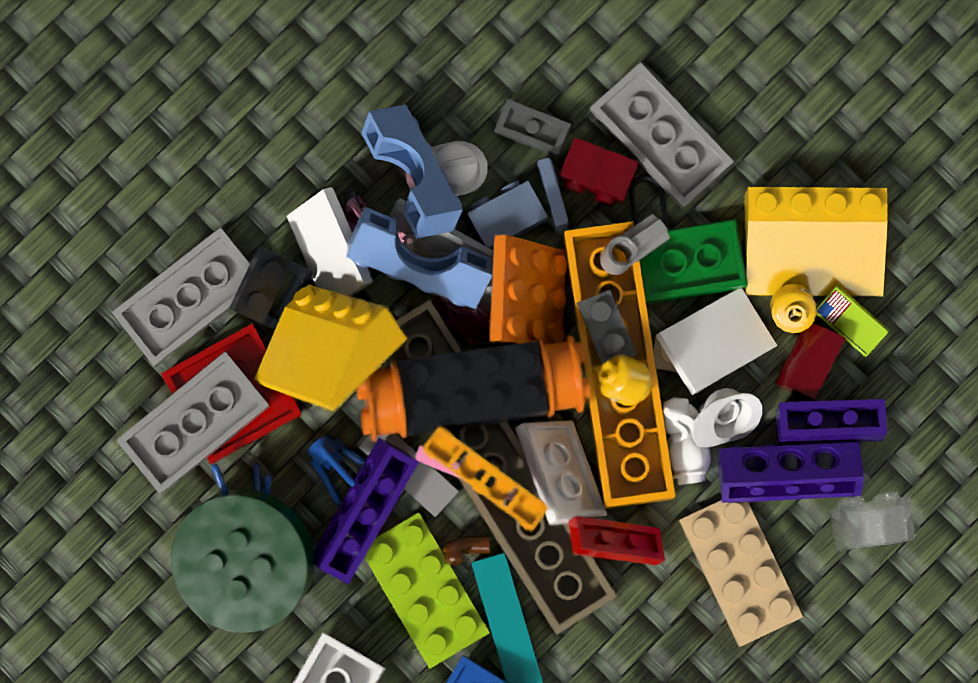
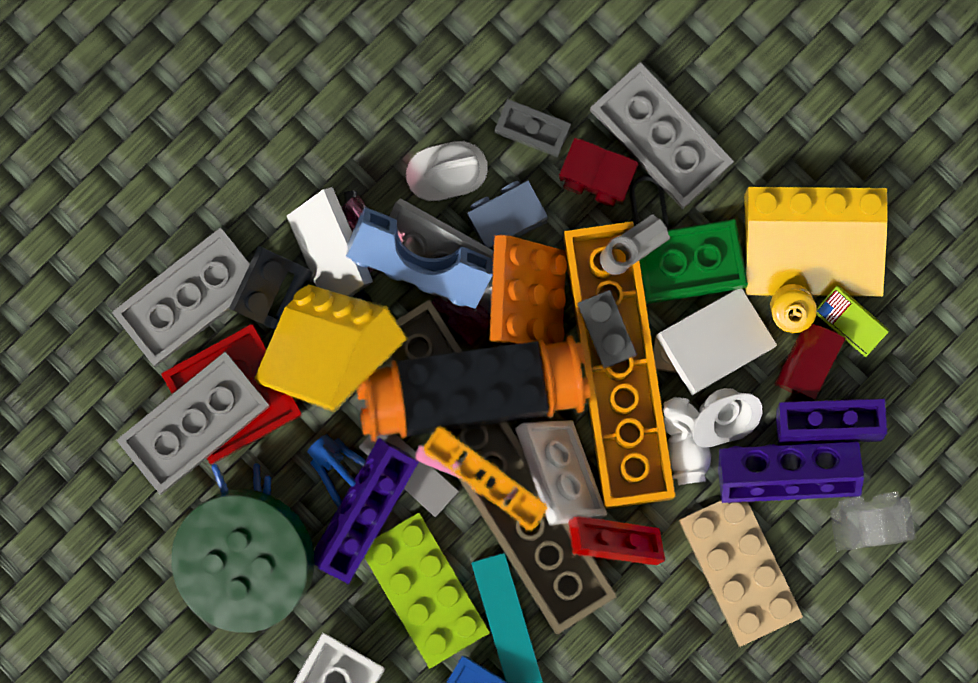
medium blue arch [361,105,462,239] -> none
reddish brown arm [443,536,490,565] -> none
sand blue tile [537,158,568,232] -> none
yellow head [598,355,652,406] -> none

